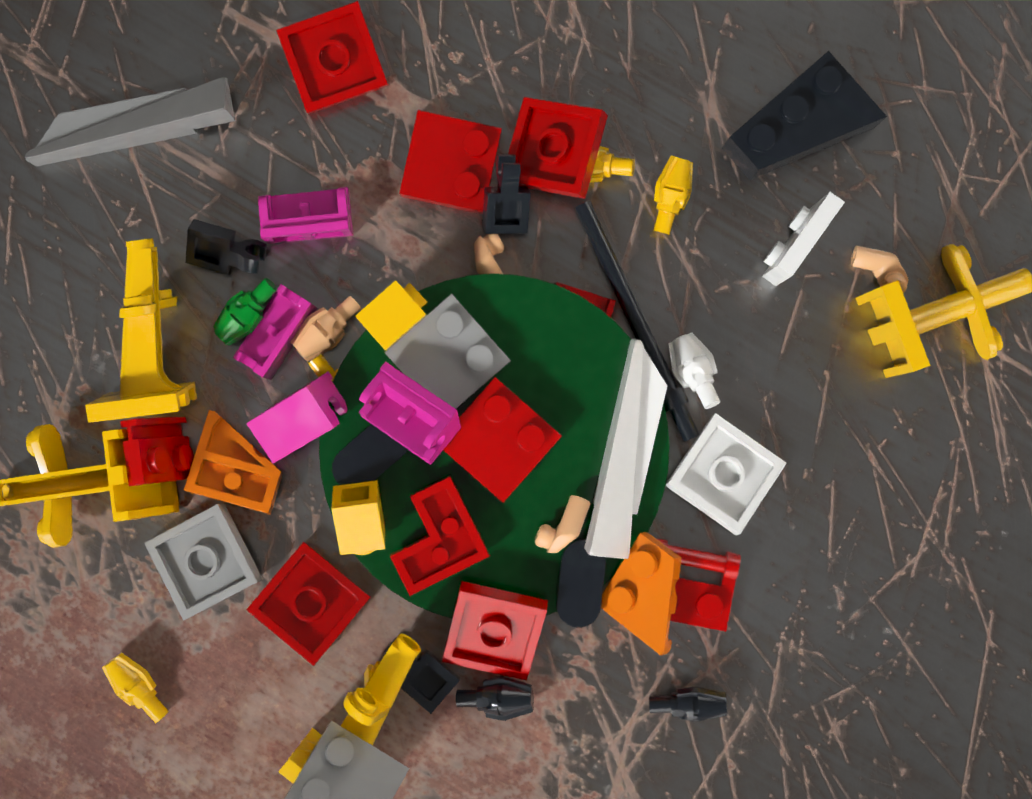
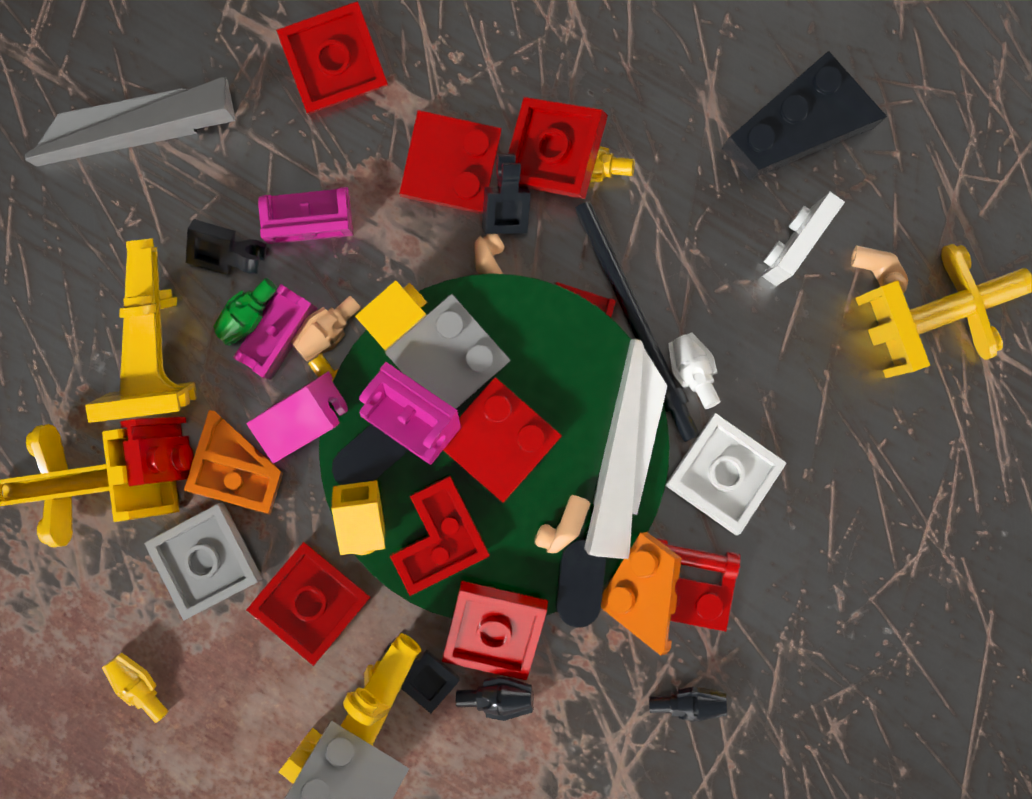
yellow piece [653,156,693,235] -> none

